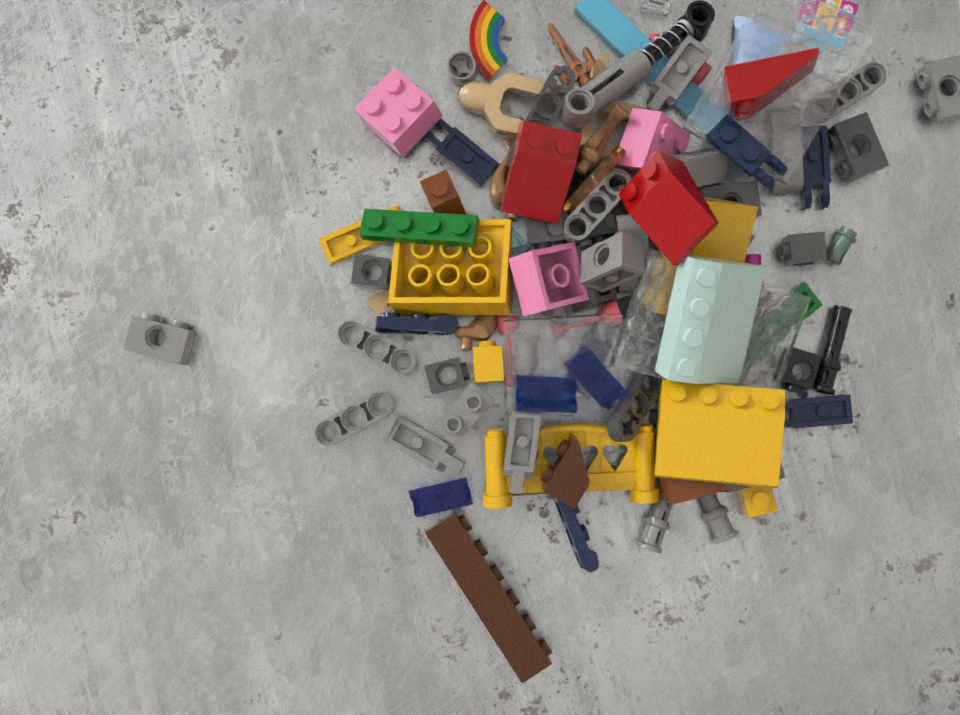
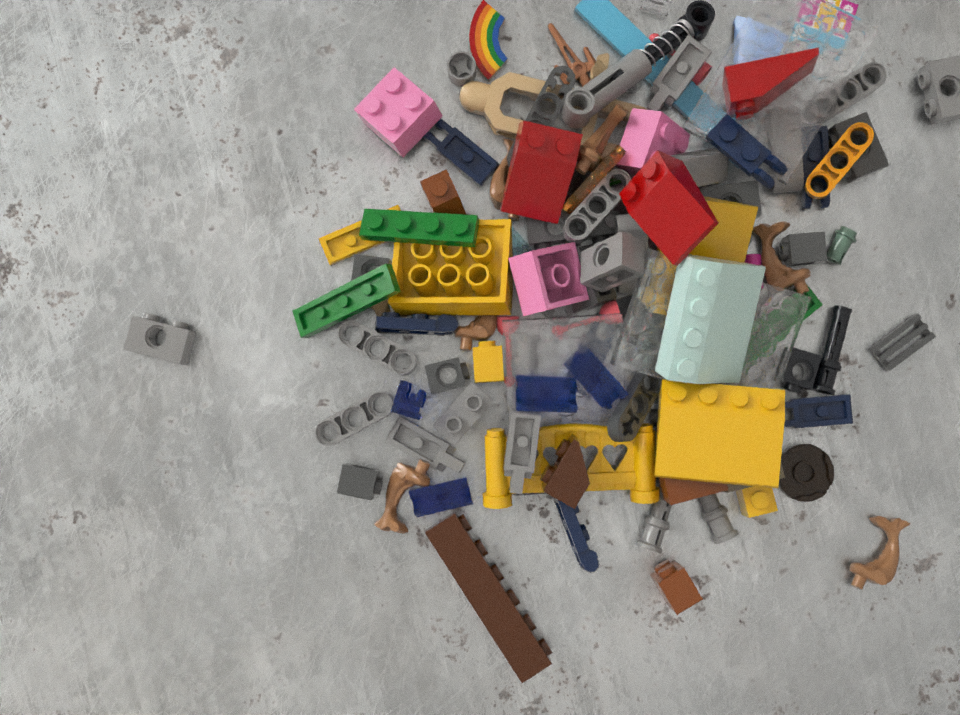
none -> green plate [292,264,401,338]
none -> dark grey brick [337,463,383,500]
none -> medium nougat animal [374,459,431,534]
none -> clear blue hinge [391,380,426,420]
none -> dark orange brick [650,560,703,615]
none -> medium nougat animal [752,221,811,295]
none -> dark brown tile [779,444,834,502]
none -> light orange beam [805,122,874,199]
none -> medium nougat animal [849,516,911,590]
none -> dark grey tile [869,313,936,371]

